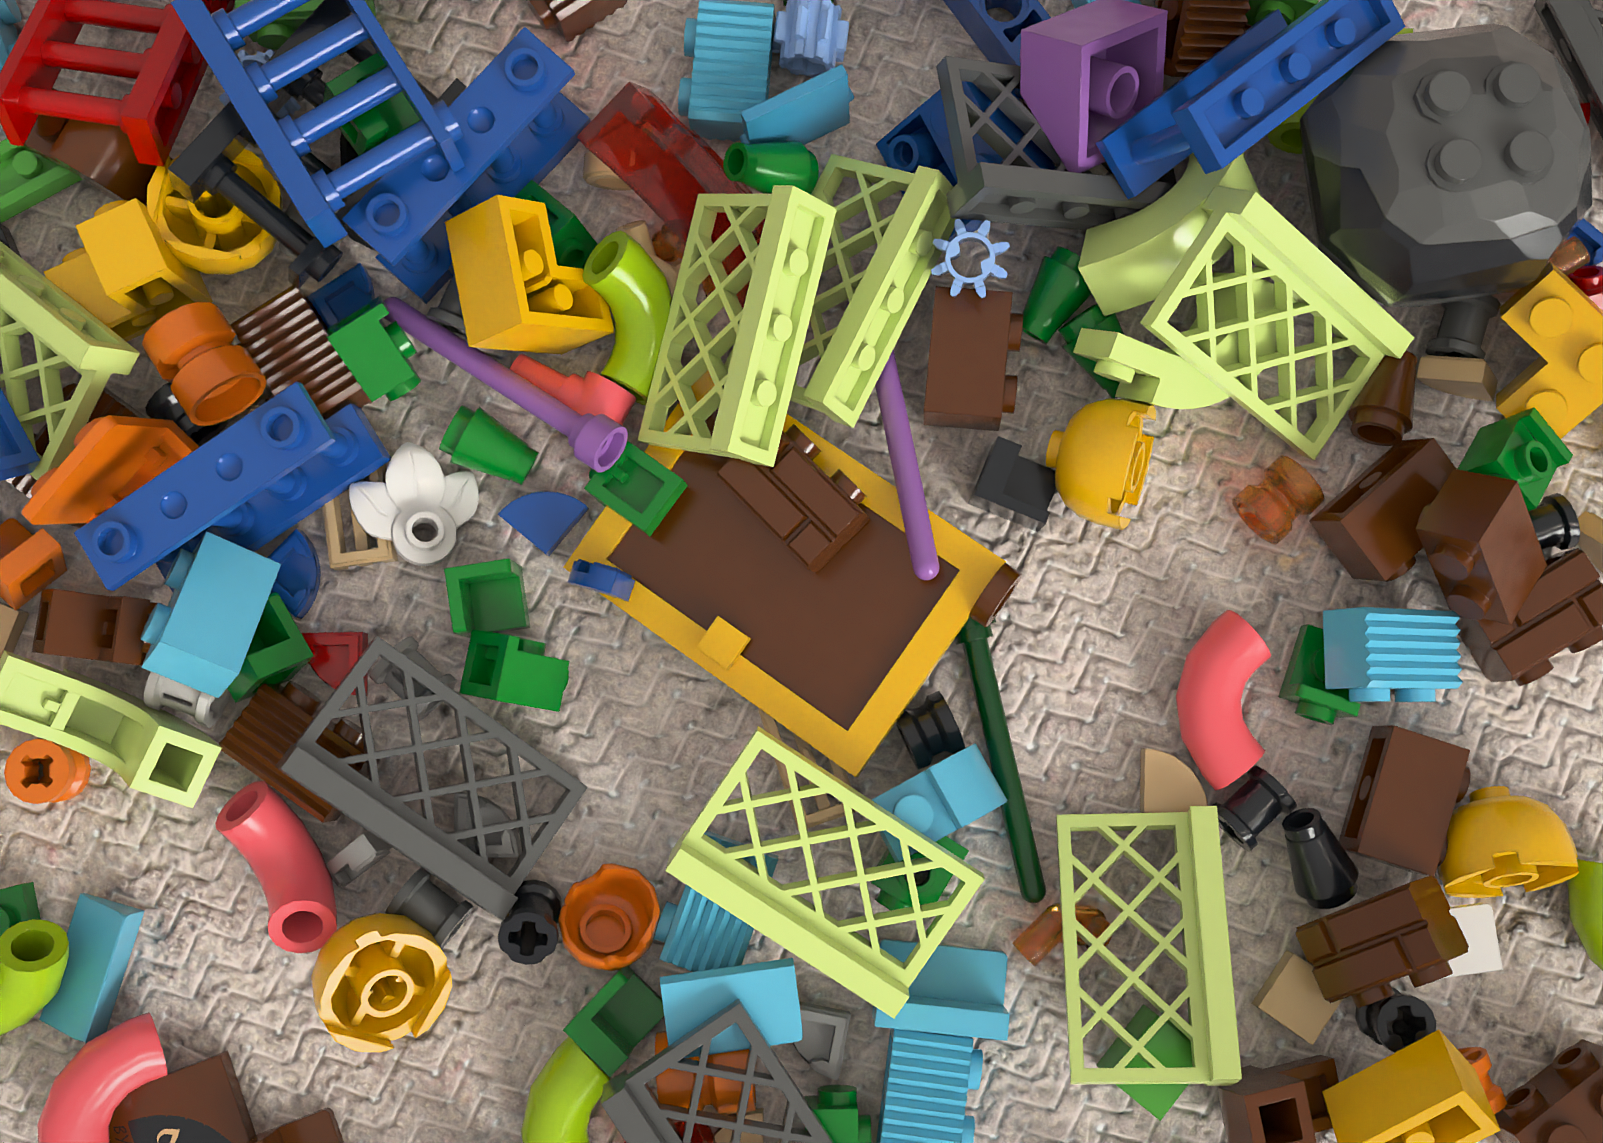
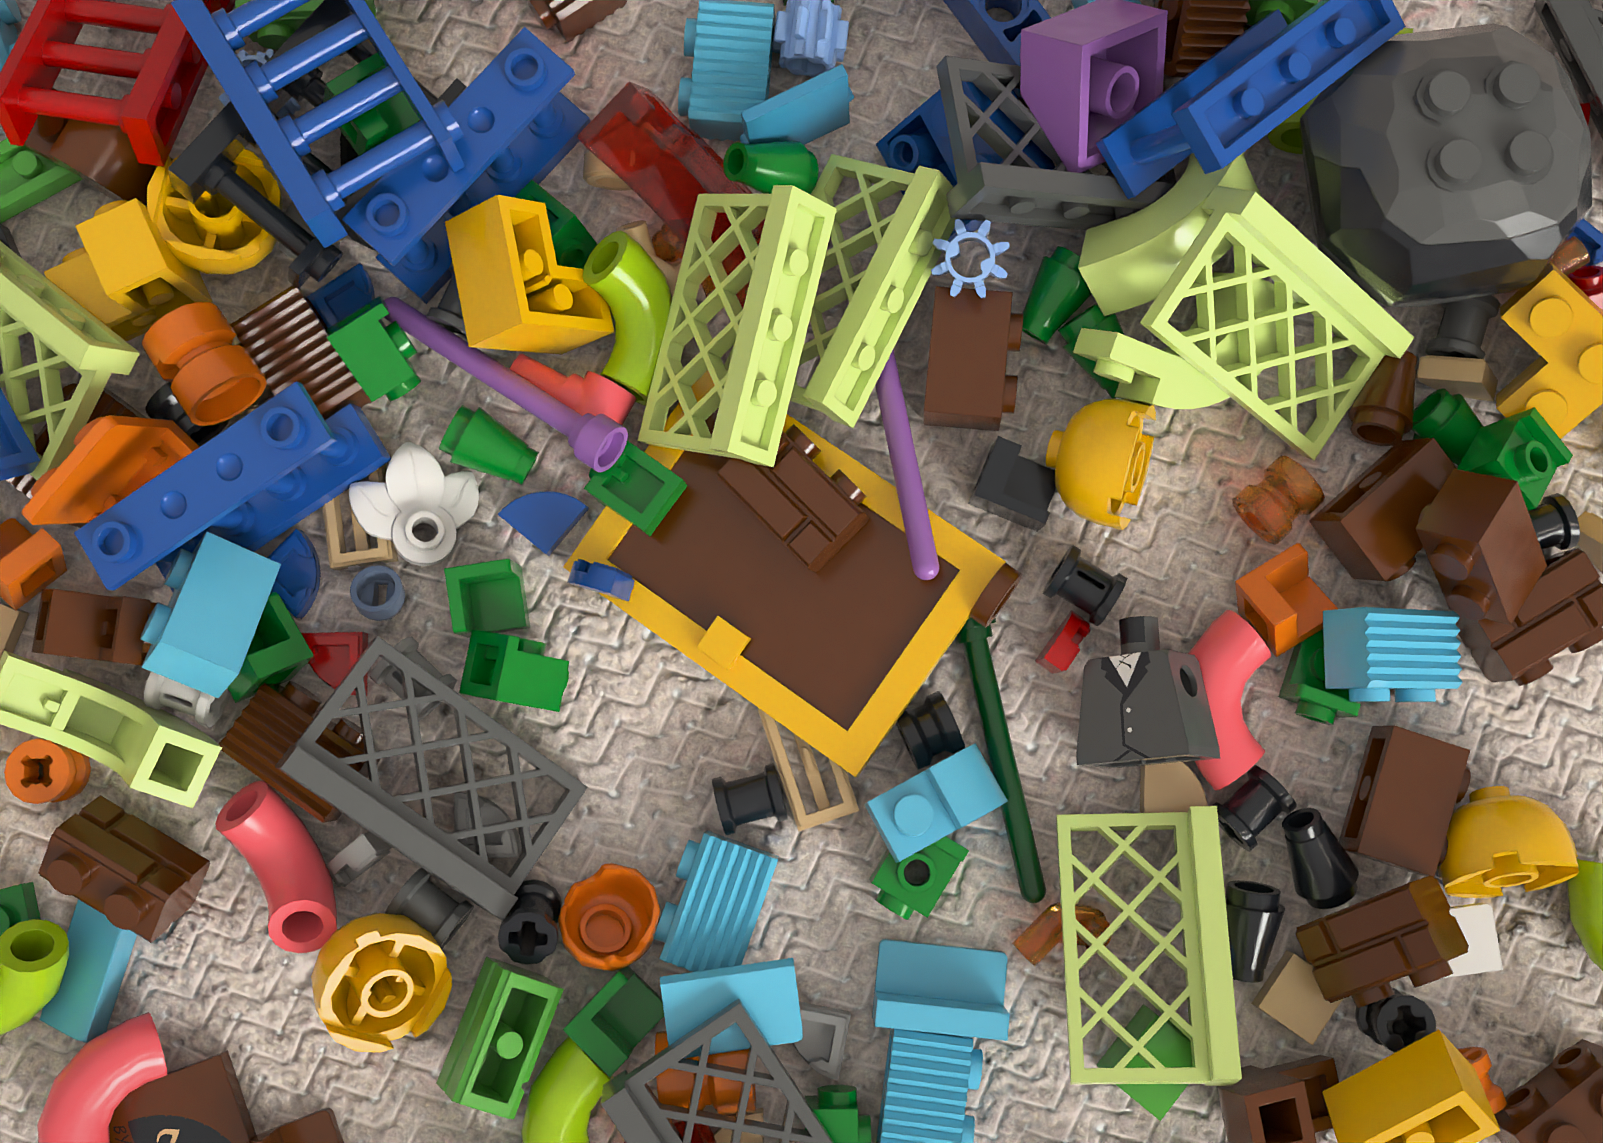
yellowish green fence [665,726,985,1019] -> none
none -> reddish brown brick [38,795,211,943]
none -> sand blue hinge [350,565,405,621]
none -> bright green brick [436,956,564,1119]
none -> black bush [712,763,788,835]
none -> red tile [1035,610,1091,674]
none -> black bush [1043,545,1128,626]
none -> dark grey torso [1076,616,1220,769]
none -> black cone [1225,880,1285,983]
none -> orange panel [1235,543,1338,657]
none -> green cone [1412,388,1484,466]

